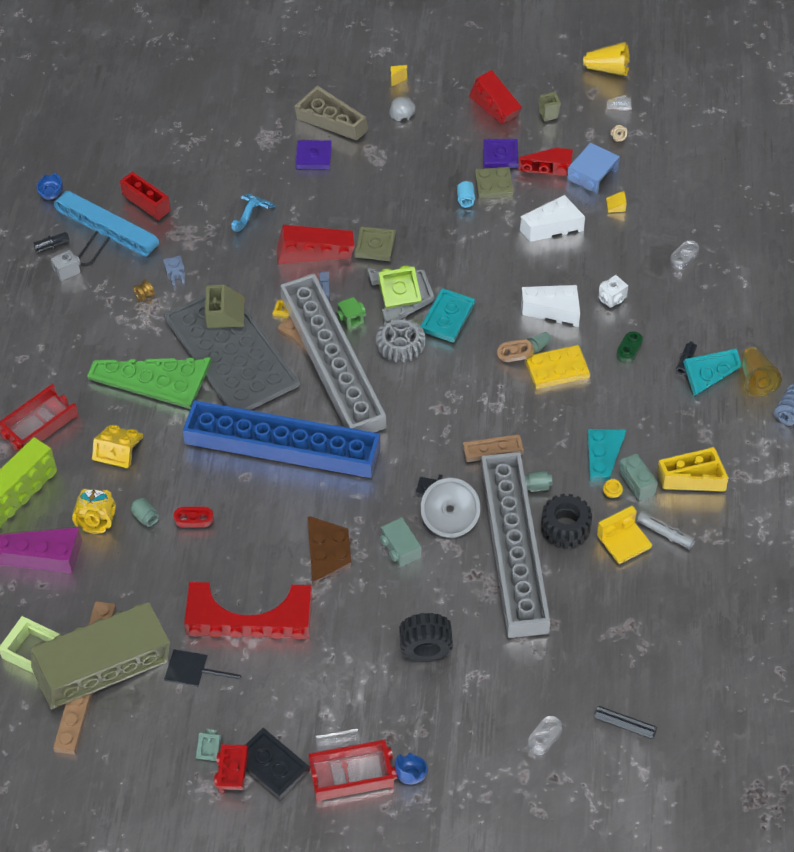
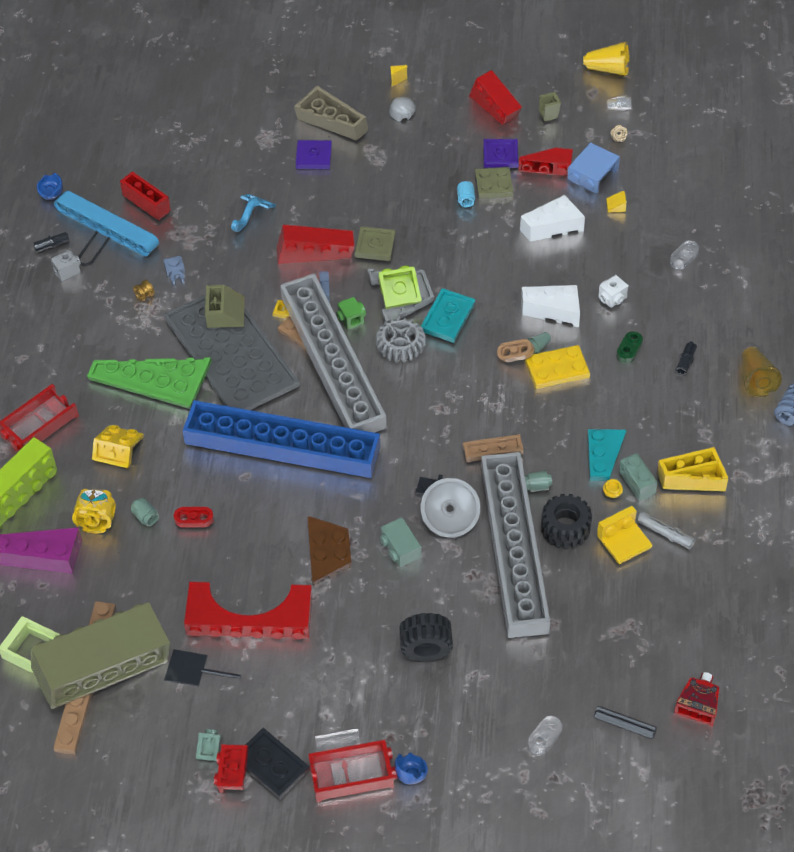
teal wing [683,349,742,396] -> none
none -> torso [674,672,719,726]

